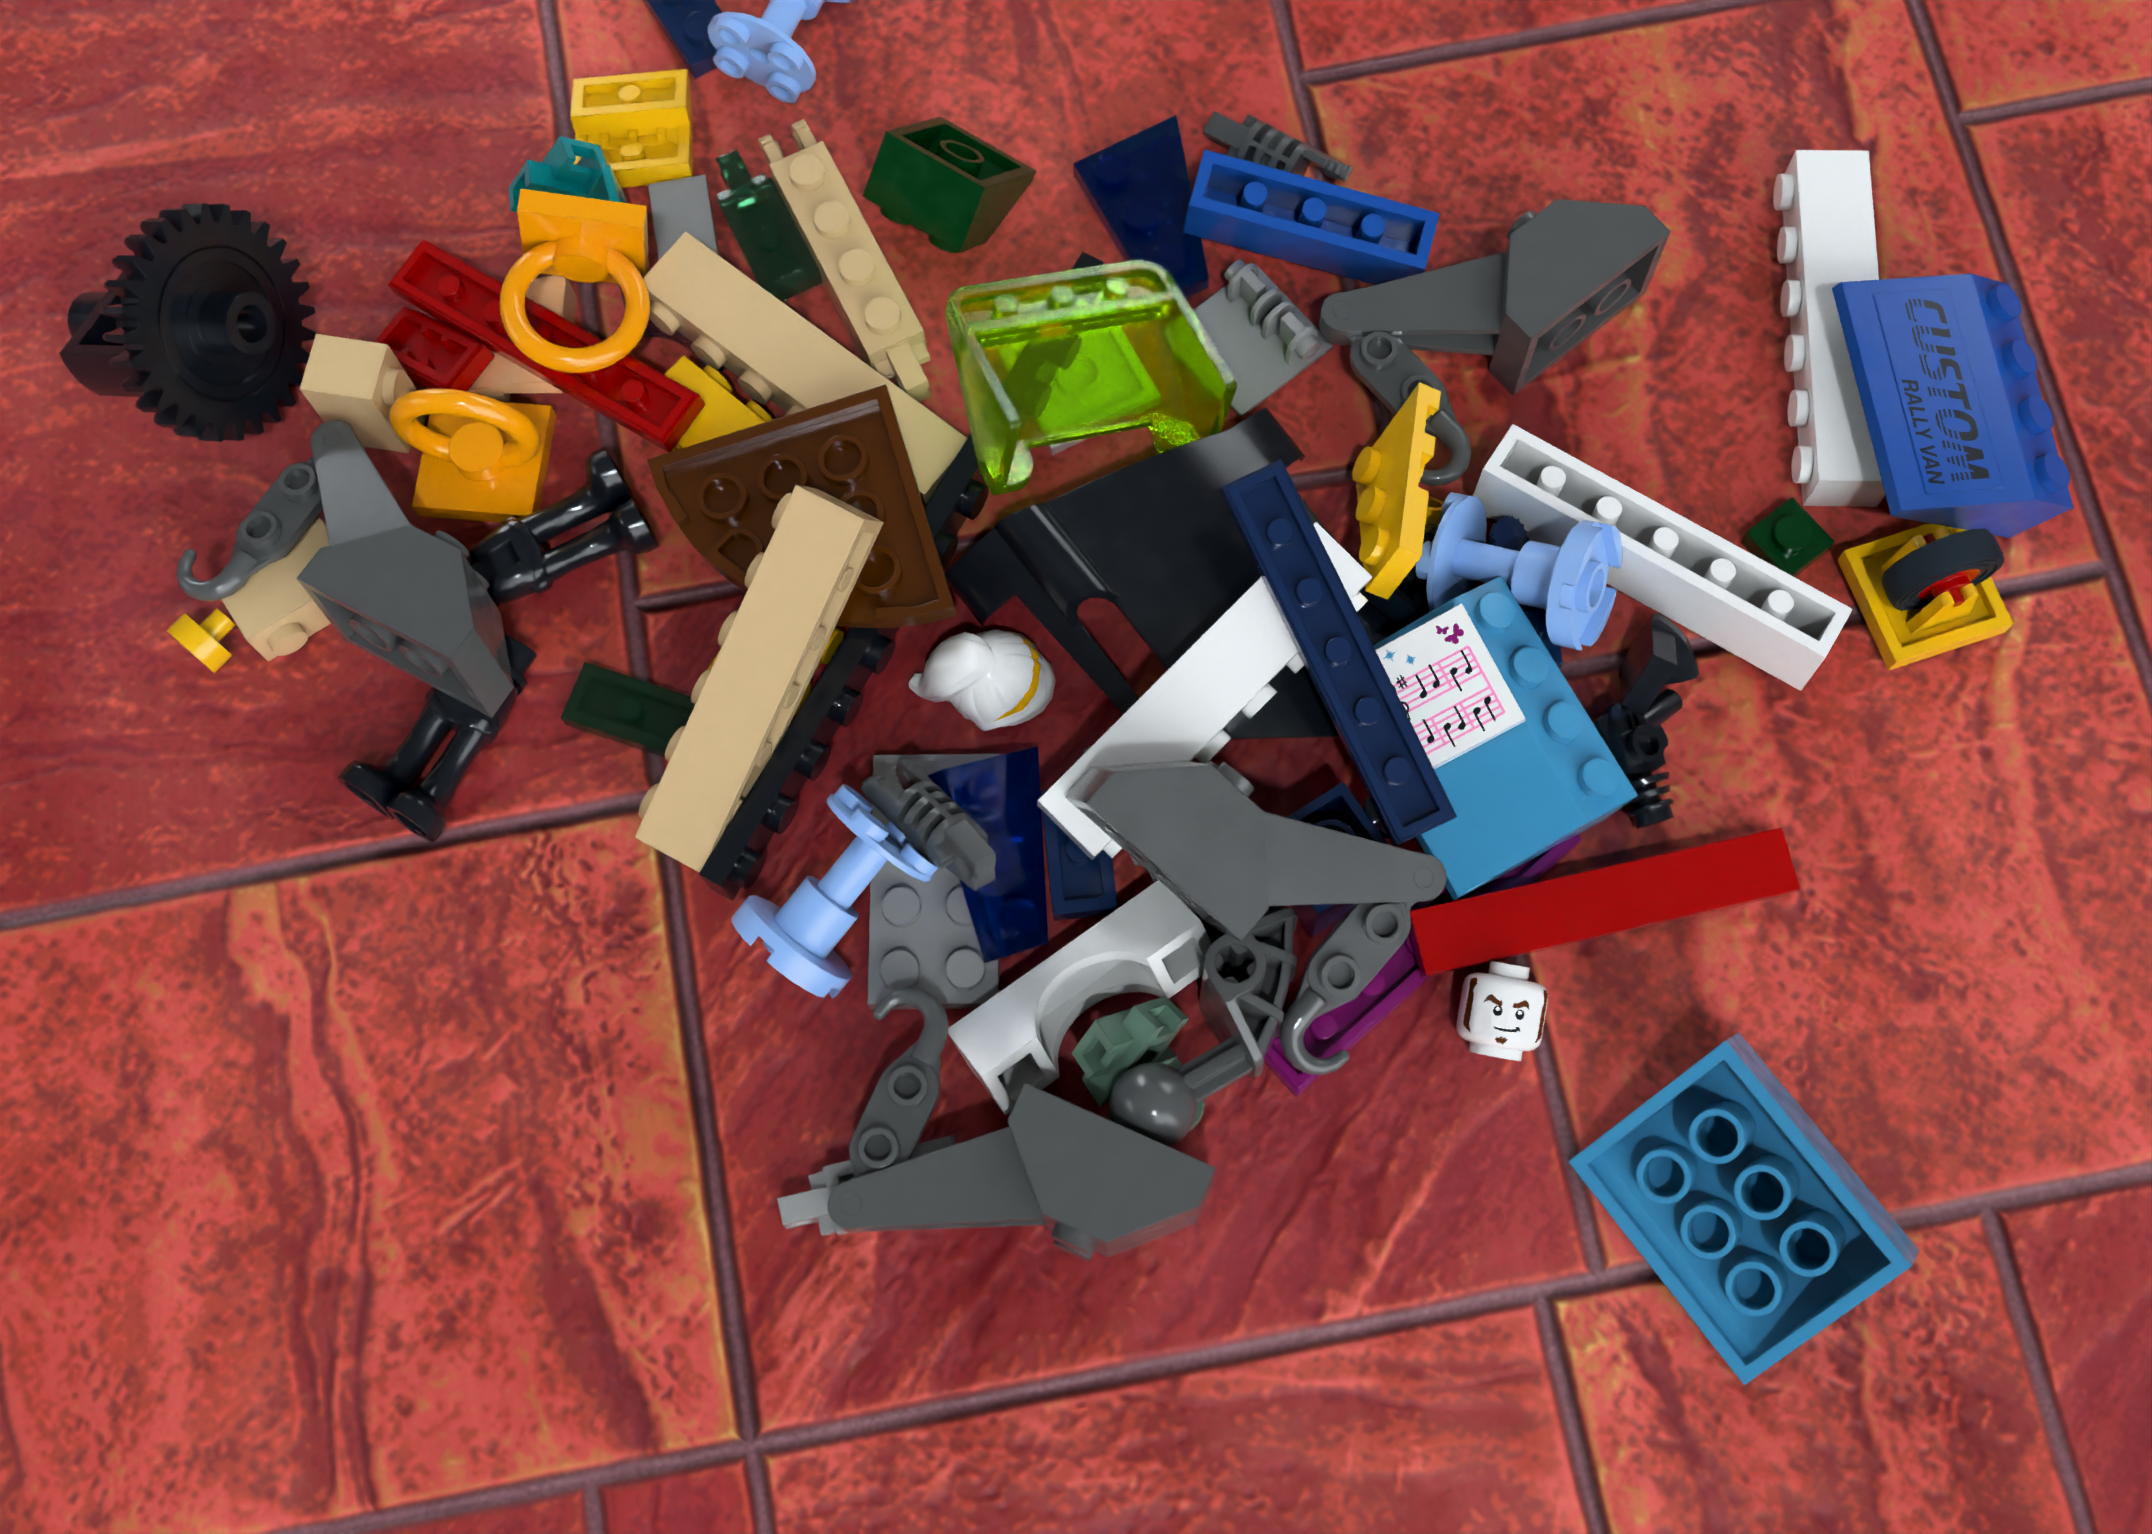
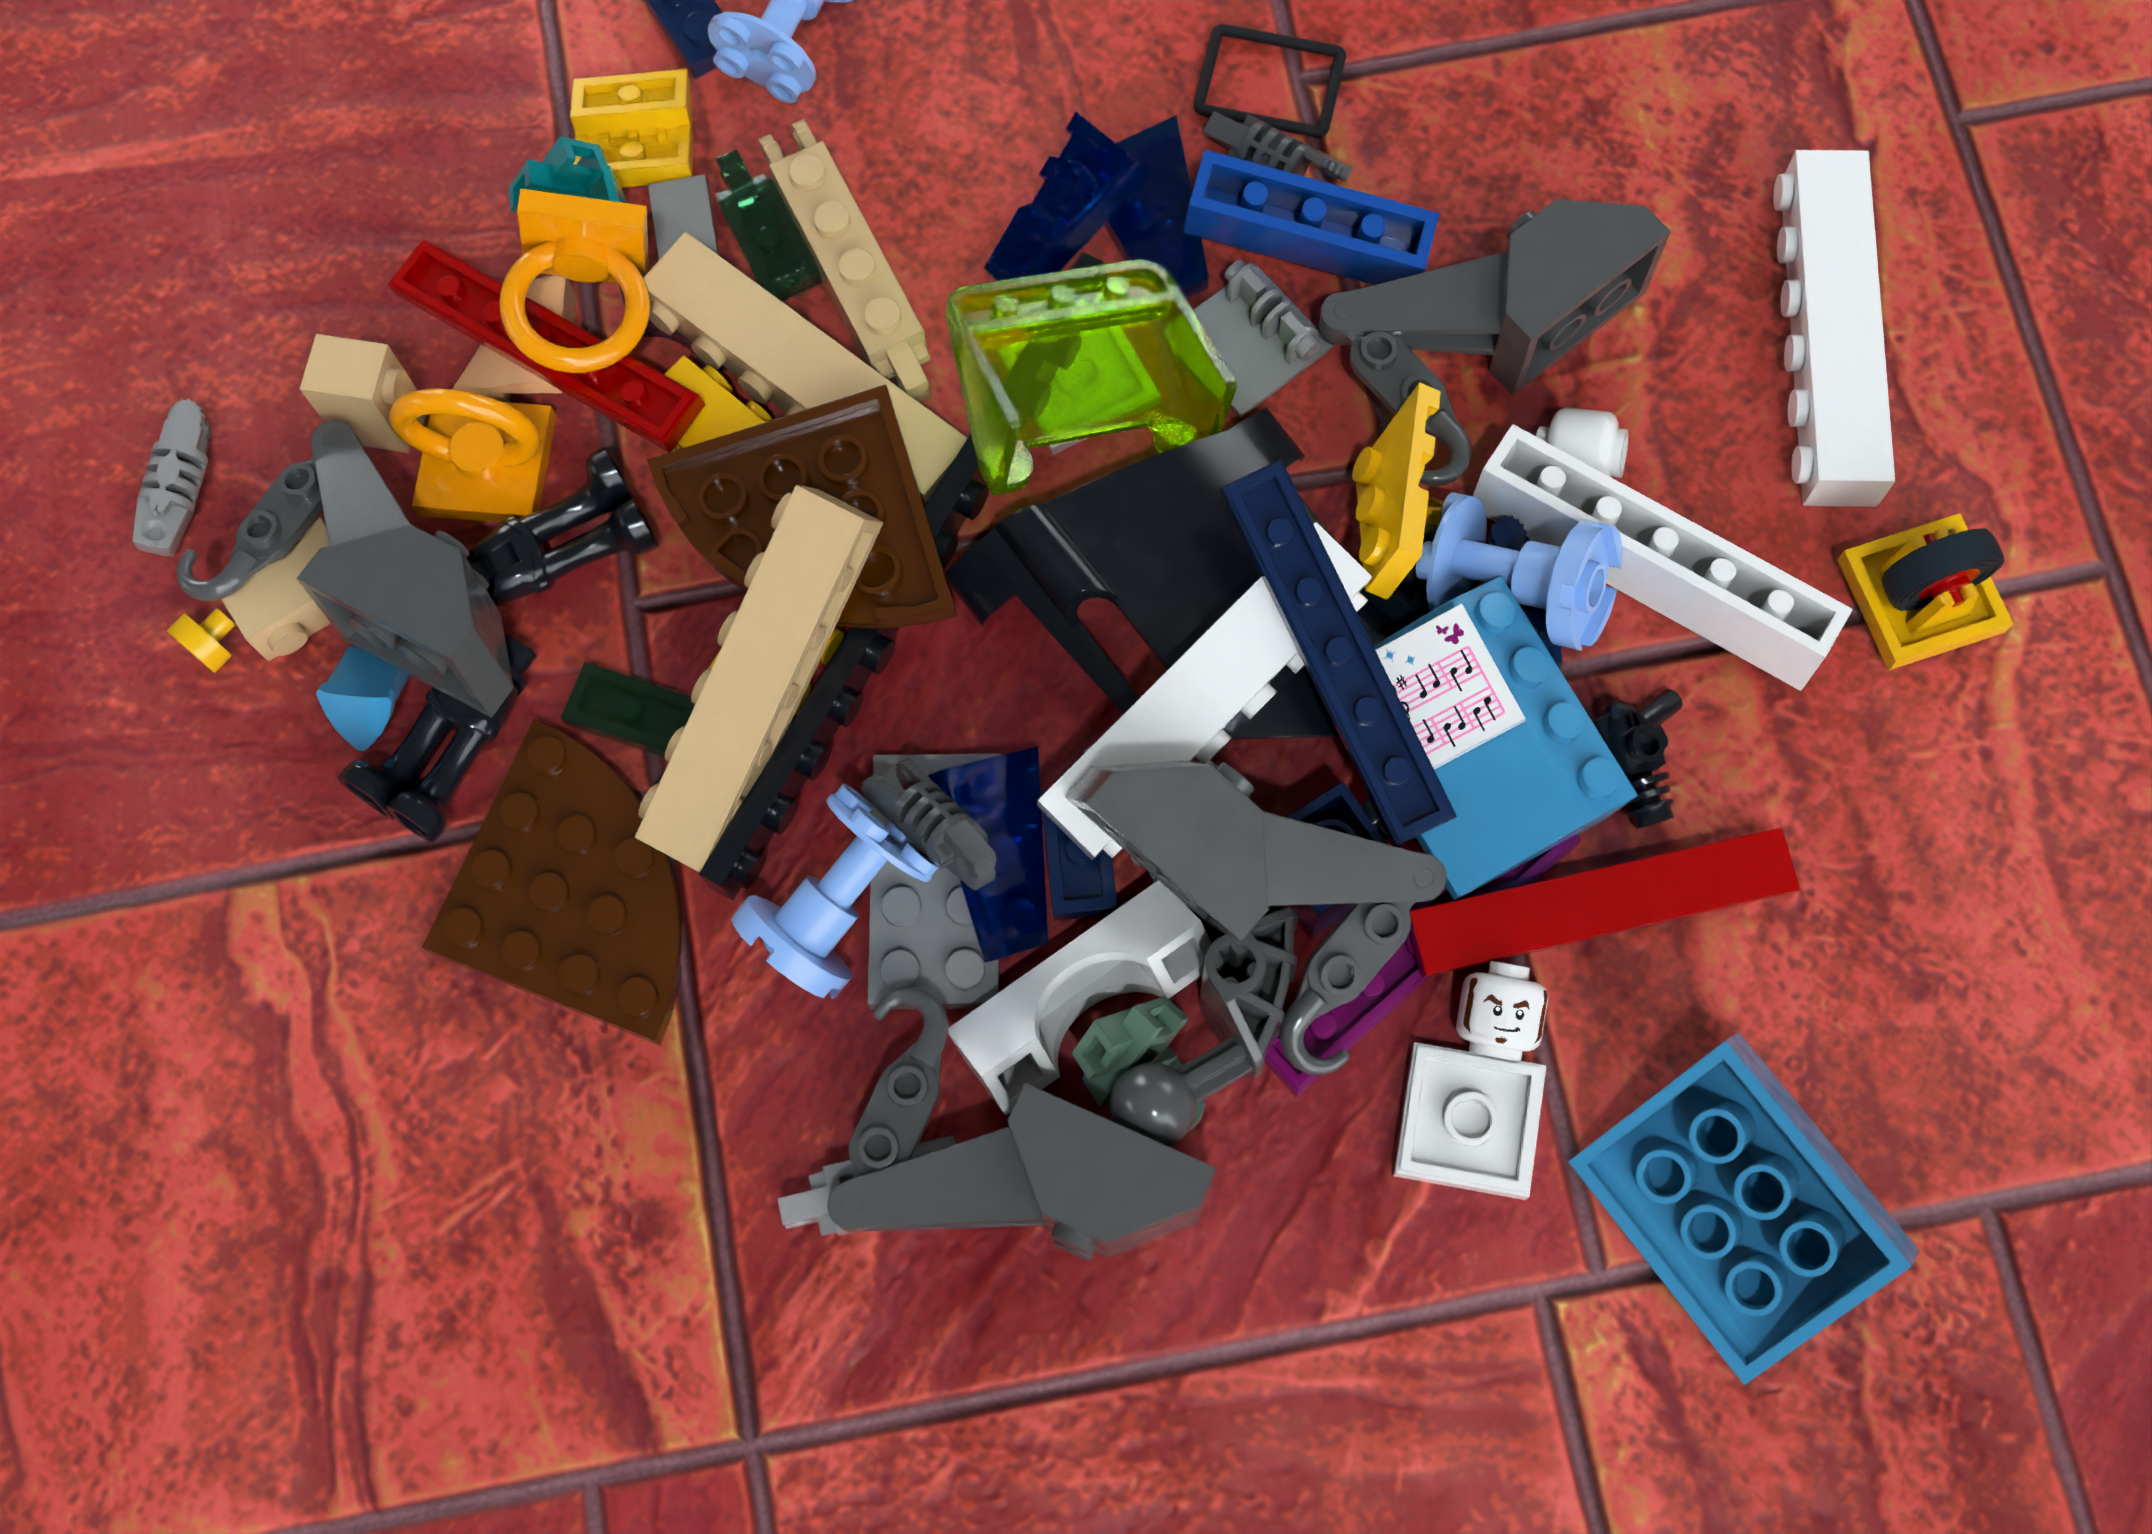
black piece [59,203,316,442] -> none
red plate [374,305,495,391] -> none
dark green slope [863,116,1036,253] -> none
white hair [908,629,1056,731] -> none
black tile [1619,614,1699,715] -> none
dark green plate [1741,497,1835,577] -> none
blue slope [1832,274,2074,538] -> none
none -> light grey hinge [132,398,212,556]
none -> dark azure tile [316,646,410,751]
none -> reddish brown plate [422,719,683,1046]
none -> clear blue wing [983,112,1150,308]
none -> black piece [1193,24,1346,138]
none -> white tile [1393,1042,1546,1200]
none -> white head [1536,407,1628,478]

